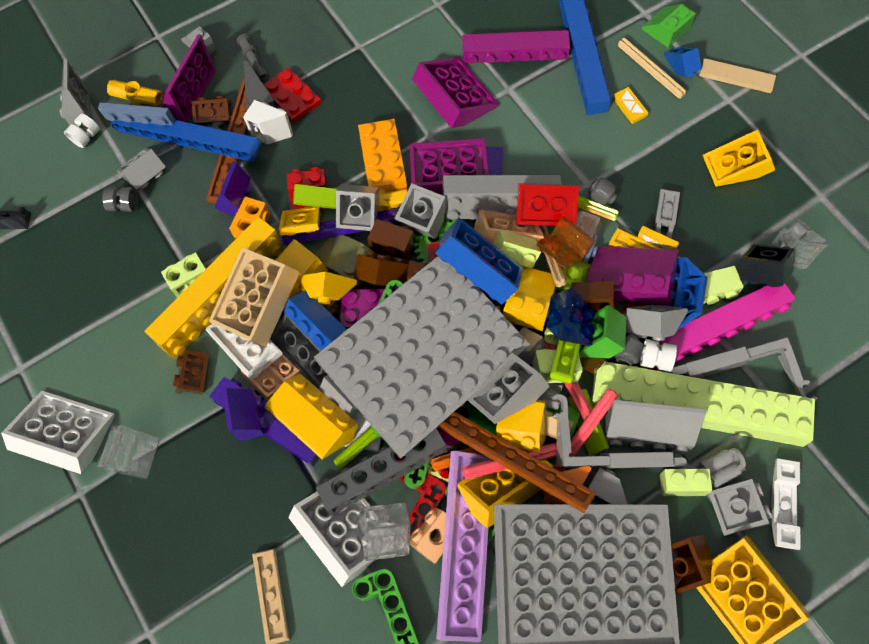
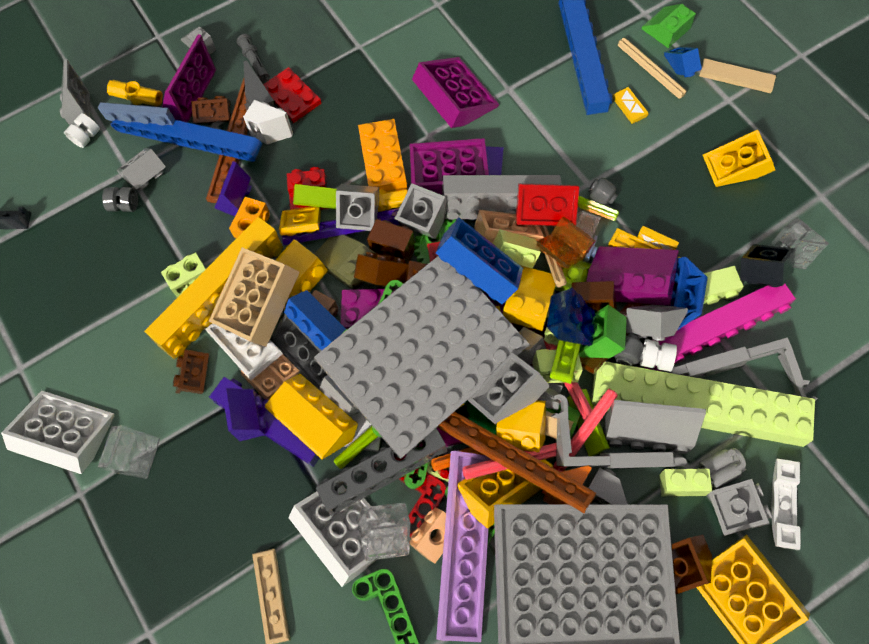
yellow slope [300,272,357,304] -> none
magenta brick [462,30,570,64] -> none
light grey hinge [654,189,680,238] -> none

